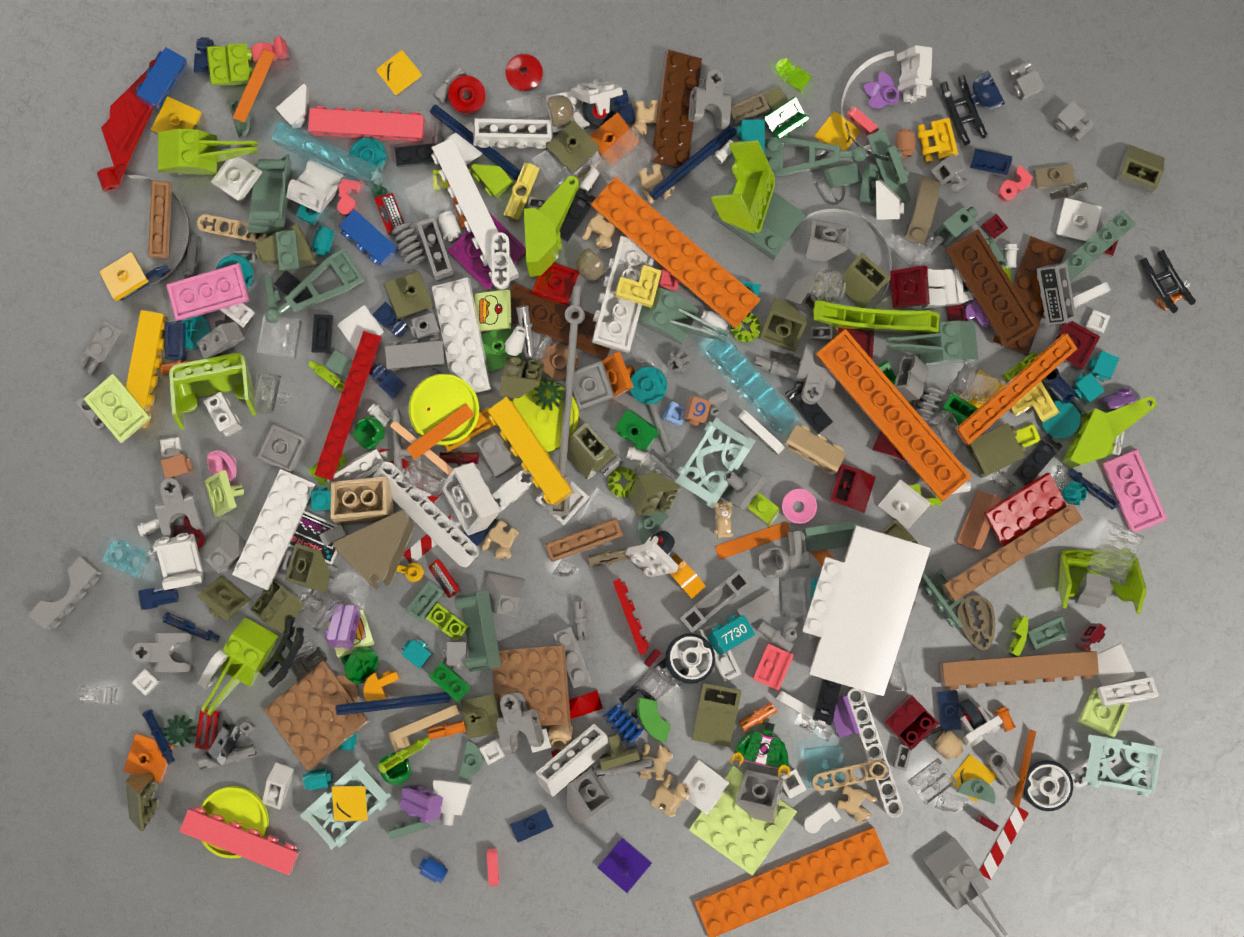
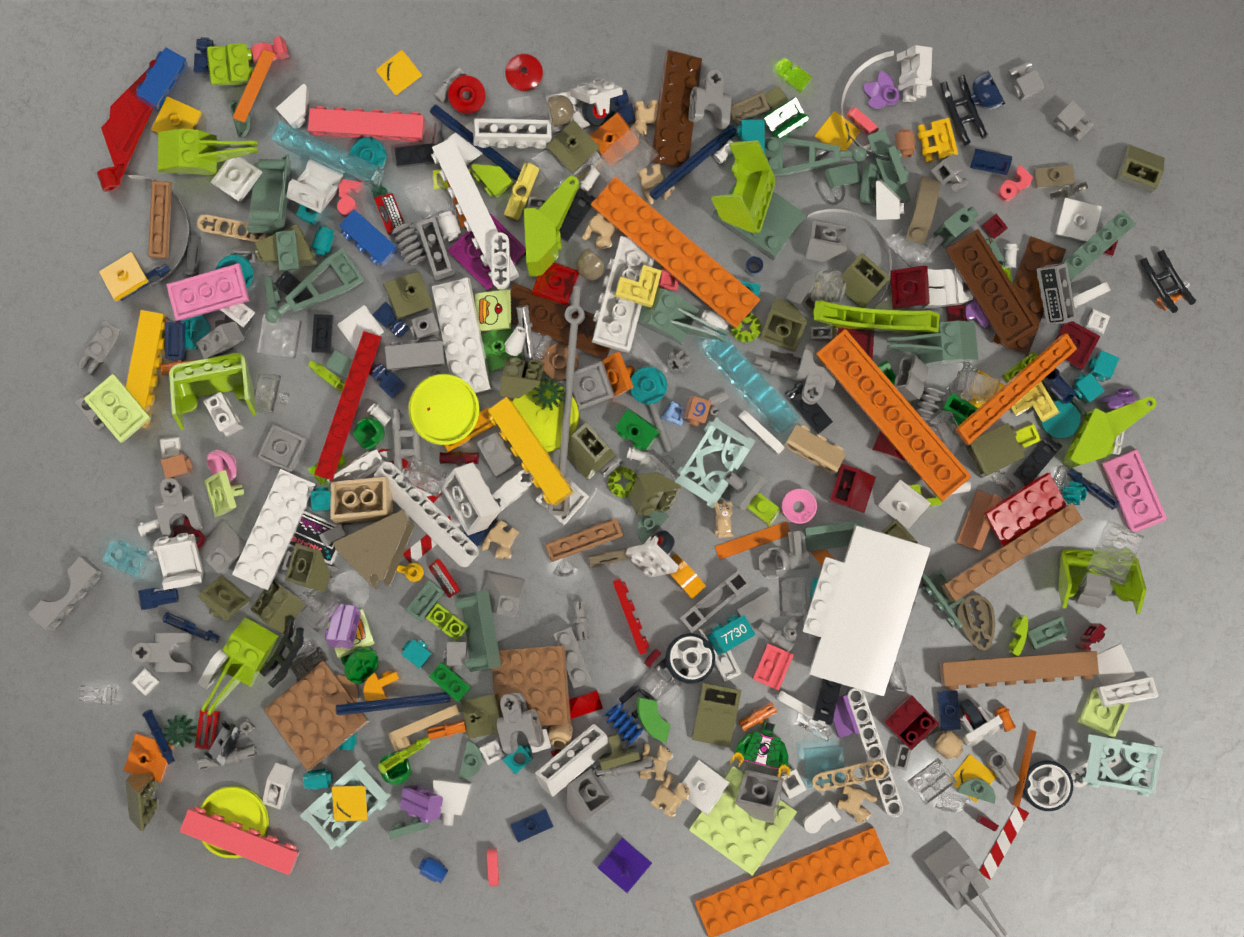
light nougat tile [390,421,453,475] -> none
orange sticker [406,404,474,460] -> none
none -> teal brick [503,744,533,774]
none -> dark blue beam [745,256,763,277]

